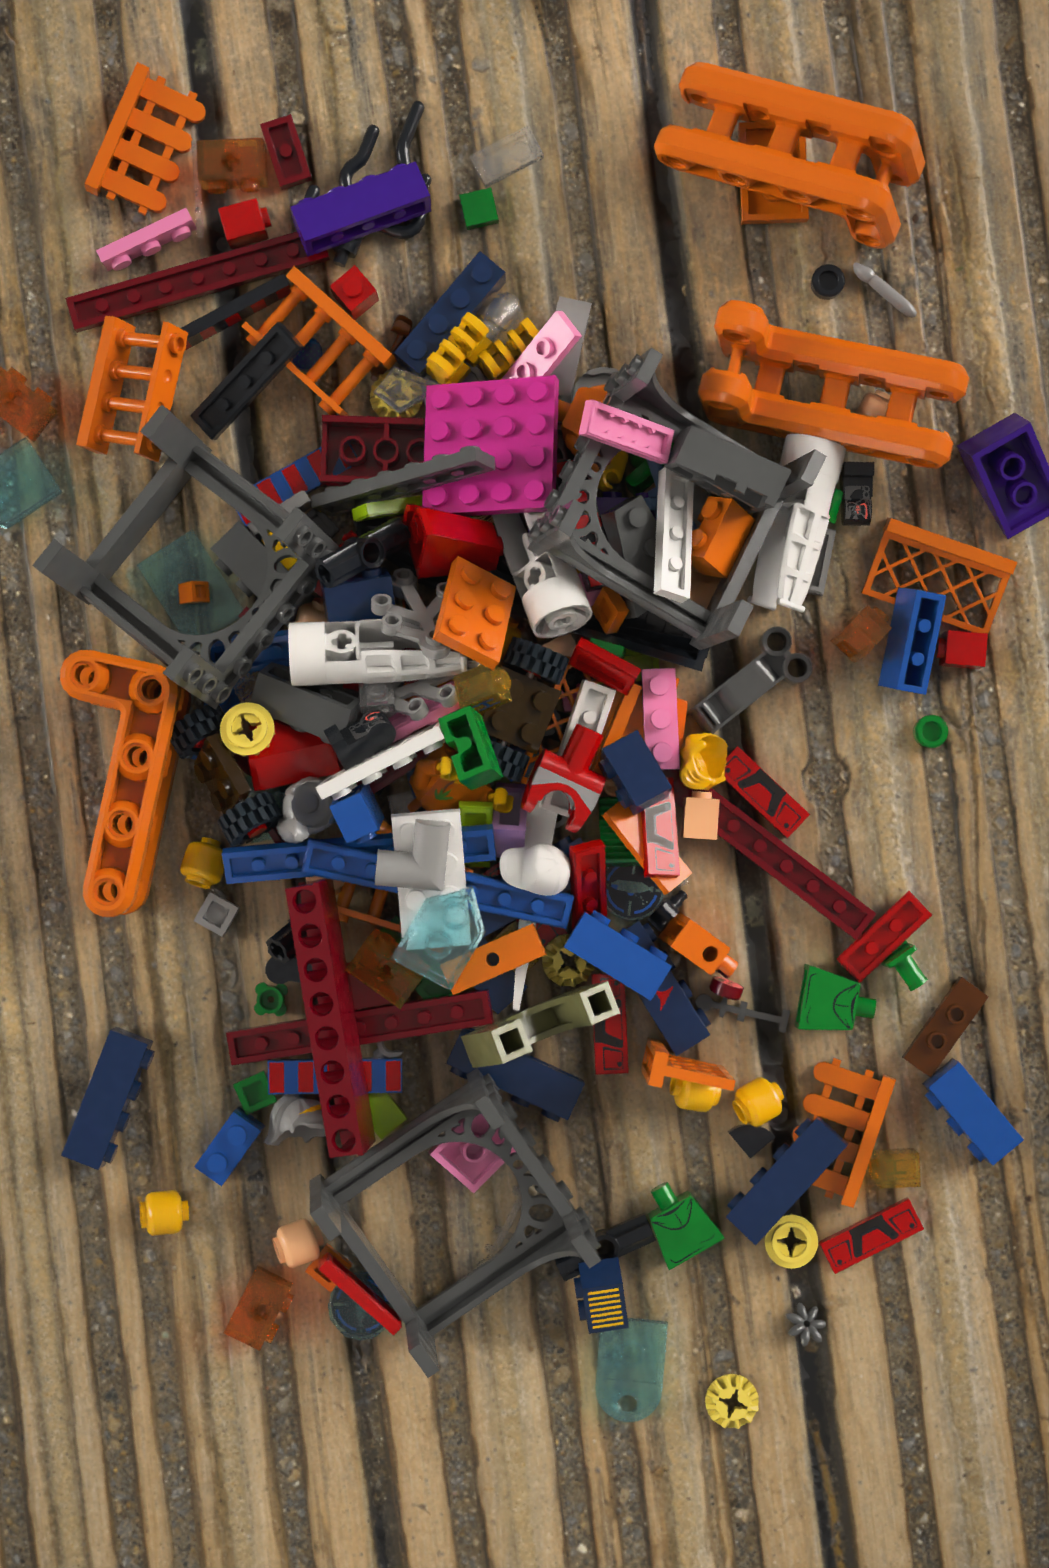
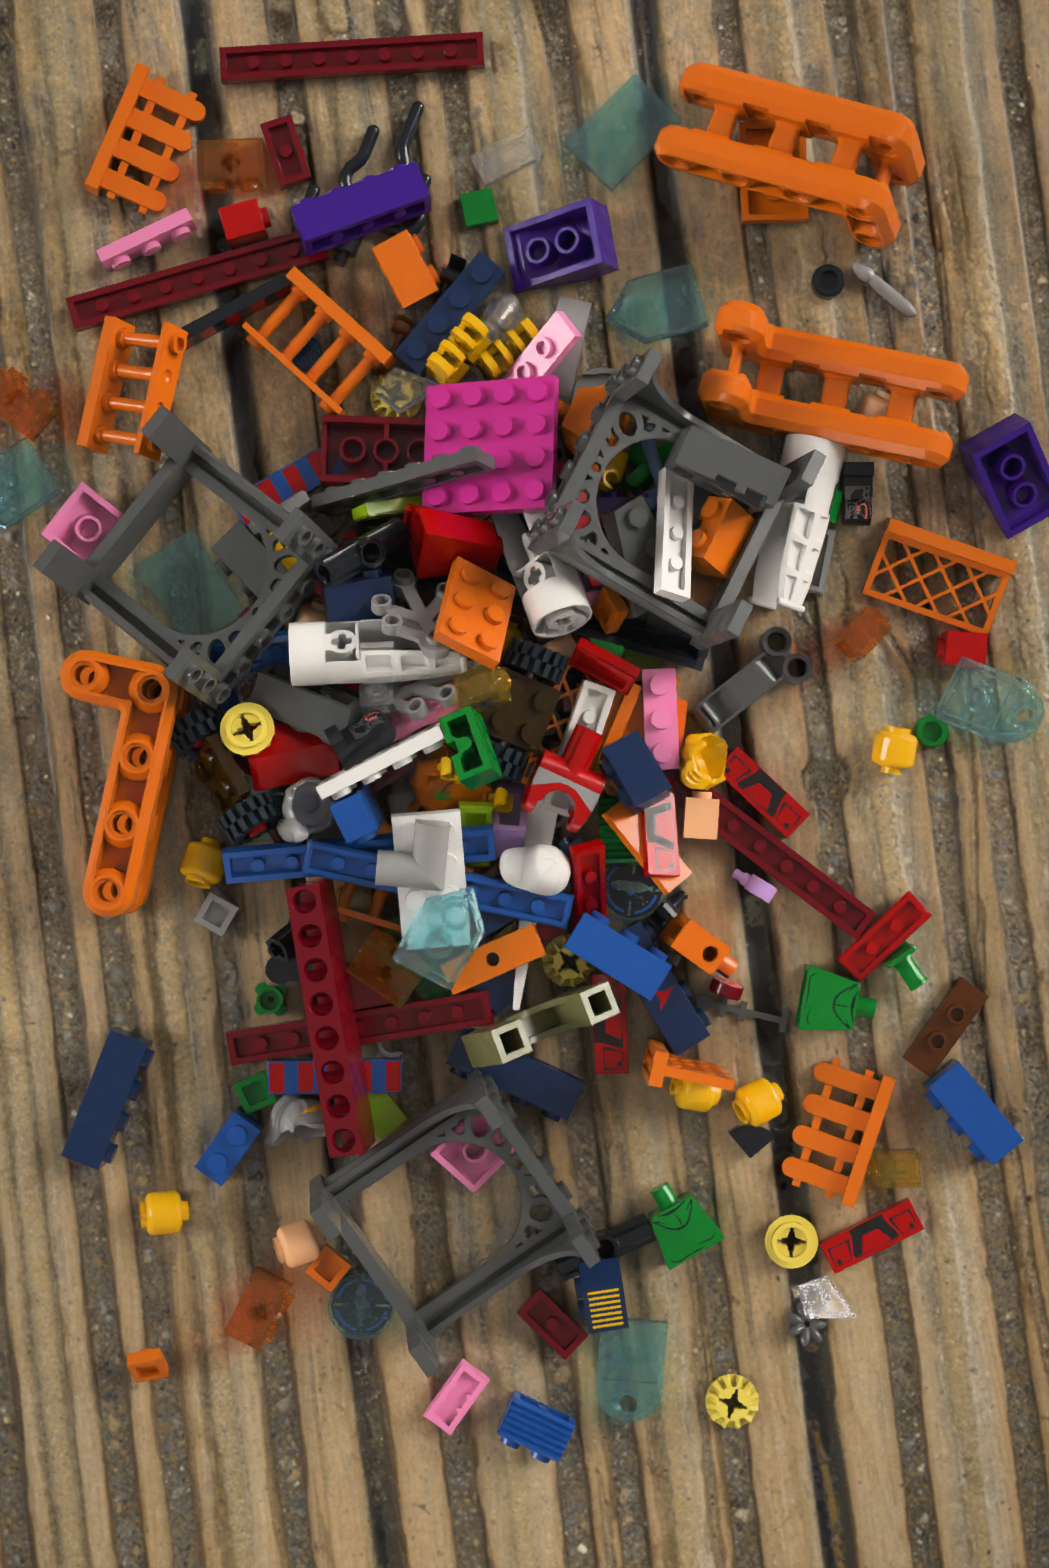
orange piece [178,581,210,604] -> none
black tile [190,322,303,440] -> none
red tile [318,1252,402,1336] -> none
red brick [330,265,379,320] -> none
bright pink plate [579,399,675,464] -> none
dark blue brick [726,1117,849,1245] -> none
blue brick [878,587,946,695] -> none
none -> bright pink slope [40,482,123,561]
none -> orange plate [127,1348,169,1383]
none -> dark red plate [219,32,485,85]
none -> orange brick [370,229,440,310]
none -> bright pink plate [423,1359,490,1435]
none -> black piece [436,253,467,299]
none -> blue brick [497,1390,575,1463]
none -> dark purple slope [503,197,619,293]
none -> dark red plate [517,1287,588,1360]
none -> clear light blue tile [565,74,681,192]
none -> clear light blue tile [605,263,709,344]
none -> lavender piece [732,868,778,903]
none -> clear piece [796,1275,855,1319]
none -> yellow head [871,725,918,775]
none -> clear light blue tile [933,656,1044,743]

